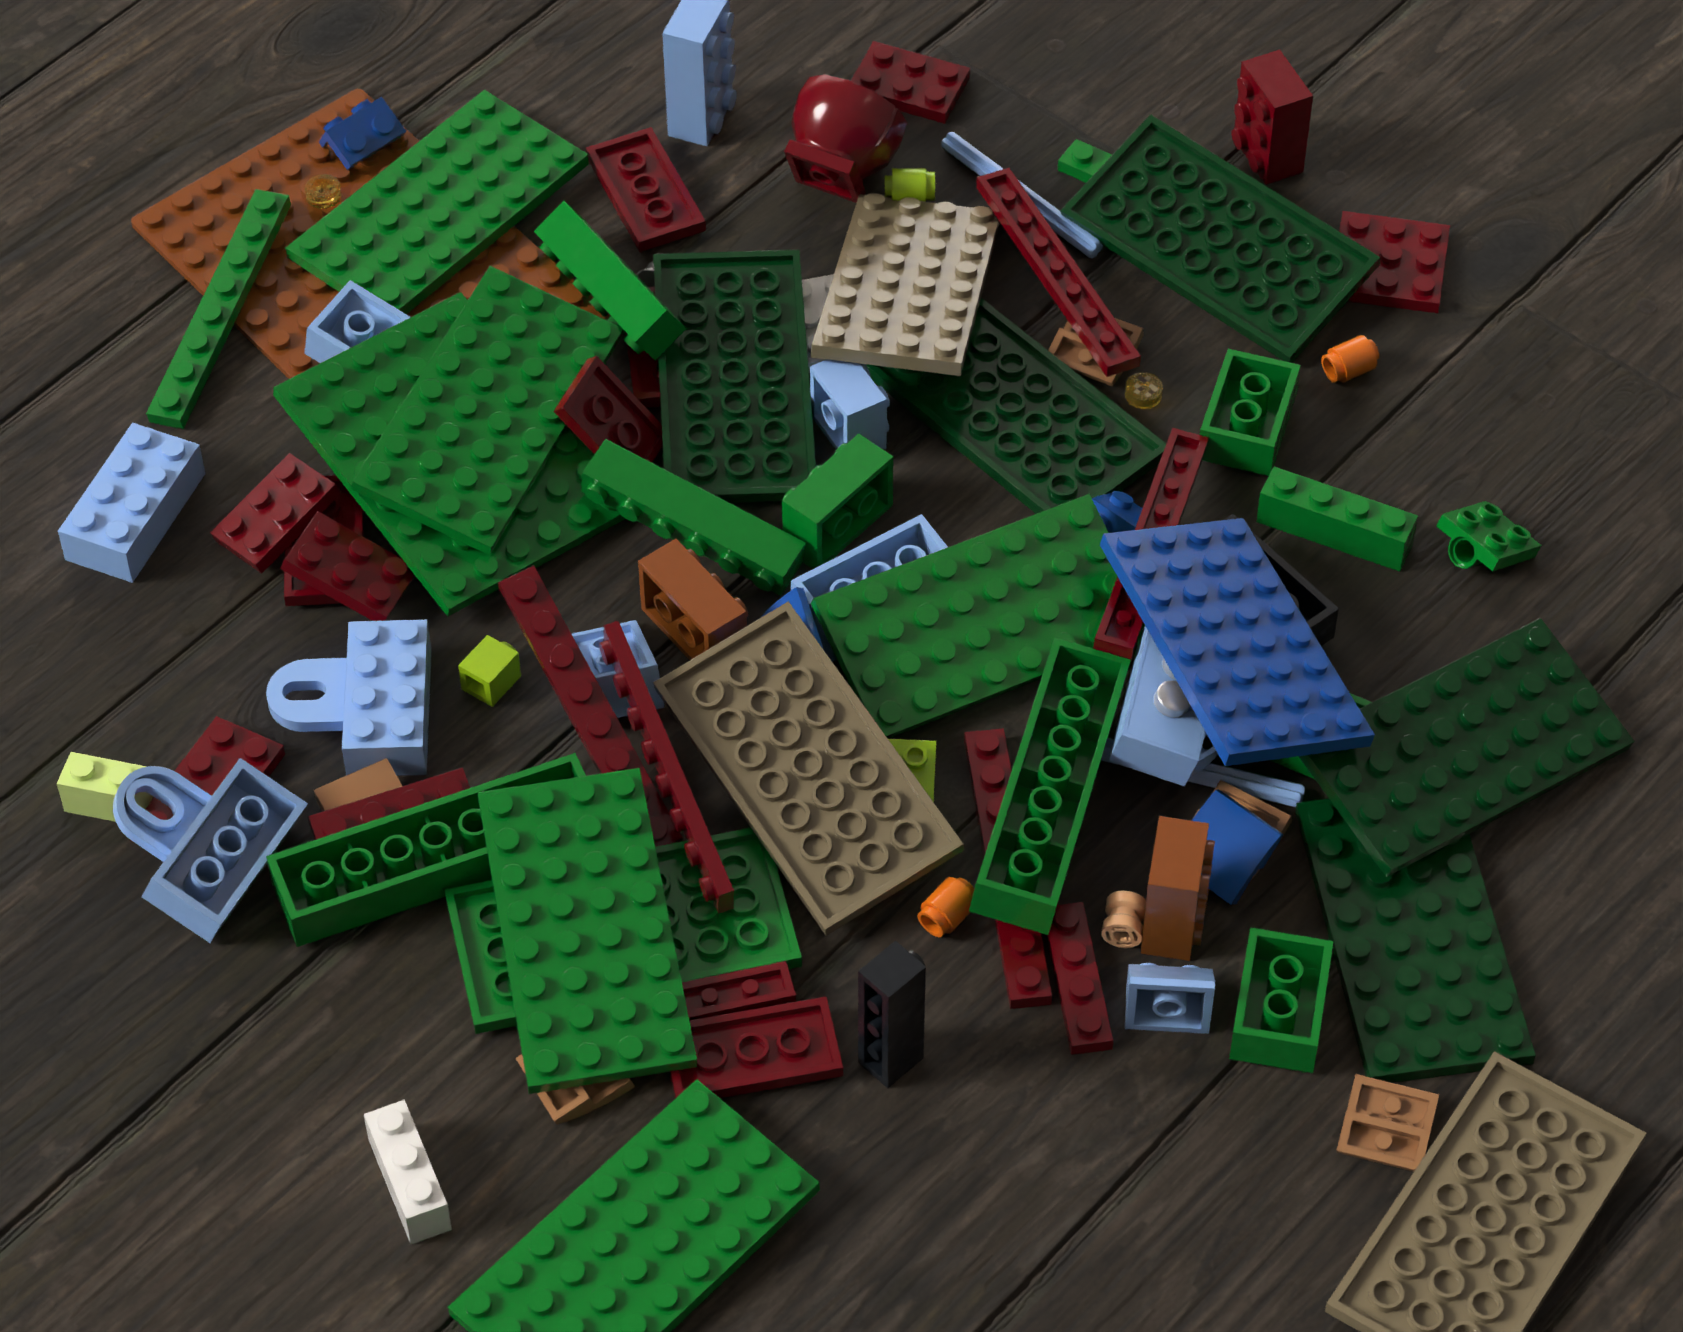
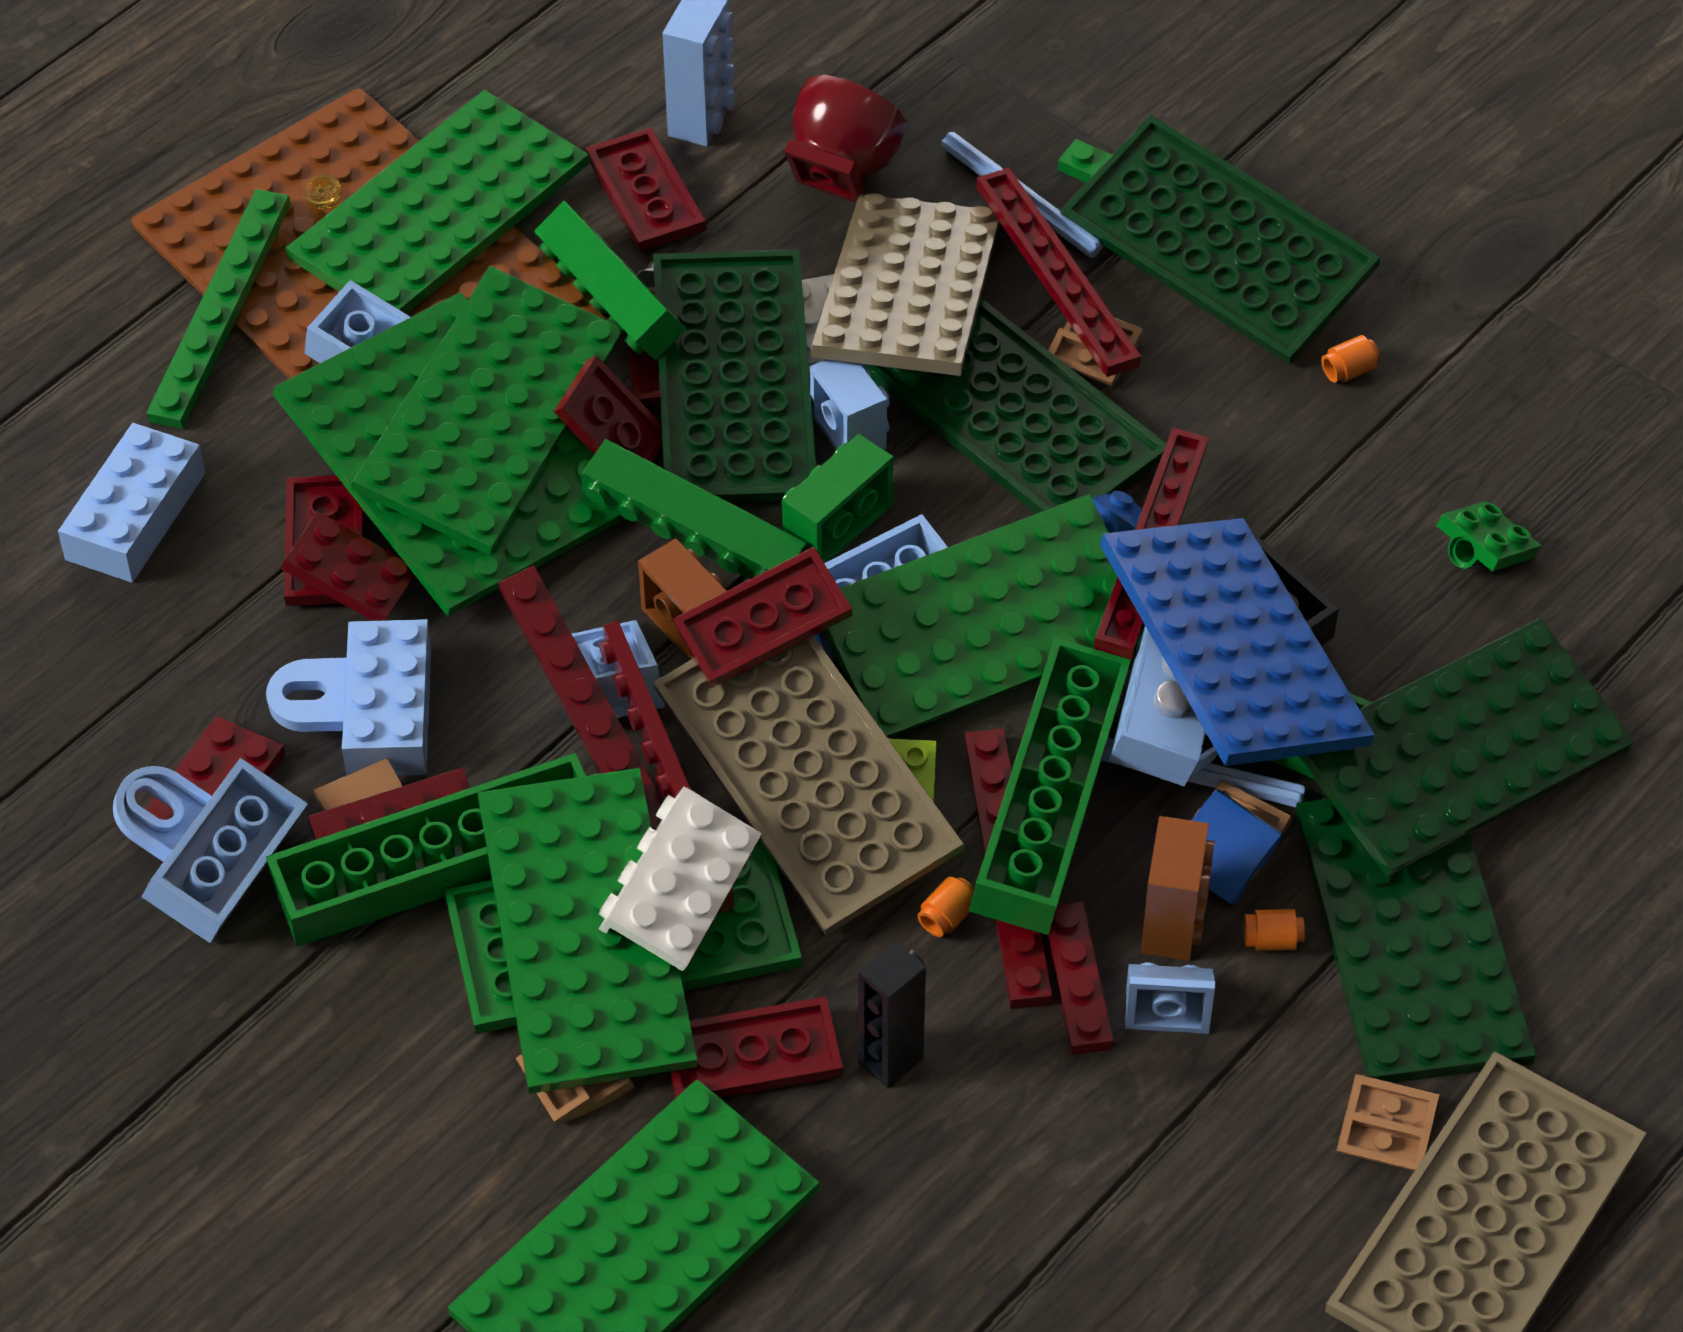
yellowish green brick [57,752,153,822] -> none
dark red plate [210,453,342,574] -> none
blue bracket [319,97,406,171] -> none
white brick [364,1100,452,1244] -> none
lime brick [458,635,521,707] -> none
dark red plate [682,961,796,1020] -> none
dark red plate [851,41,970,124] -> none
lime brick [885,168,935,202] -> none
light nougat wheel [1101,890,1146,948] -> none
clear yellow tile [1125,372,1163,409] -> none
green brick [1200,348,1301,476] -> none
green brick [1229,927,1334,1073] -> none
dark red brick [1232,49,1313,185] -> none
green brick [1256,466,1418,572] -> none
dark red plate [1339,211,1450,314] -> none
none -> white bracket [598,786,762,971]
none -> dark red plate [673,547,853,688]
none -> orange brick [1244,909,1304,951]

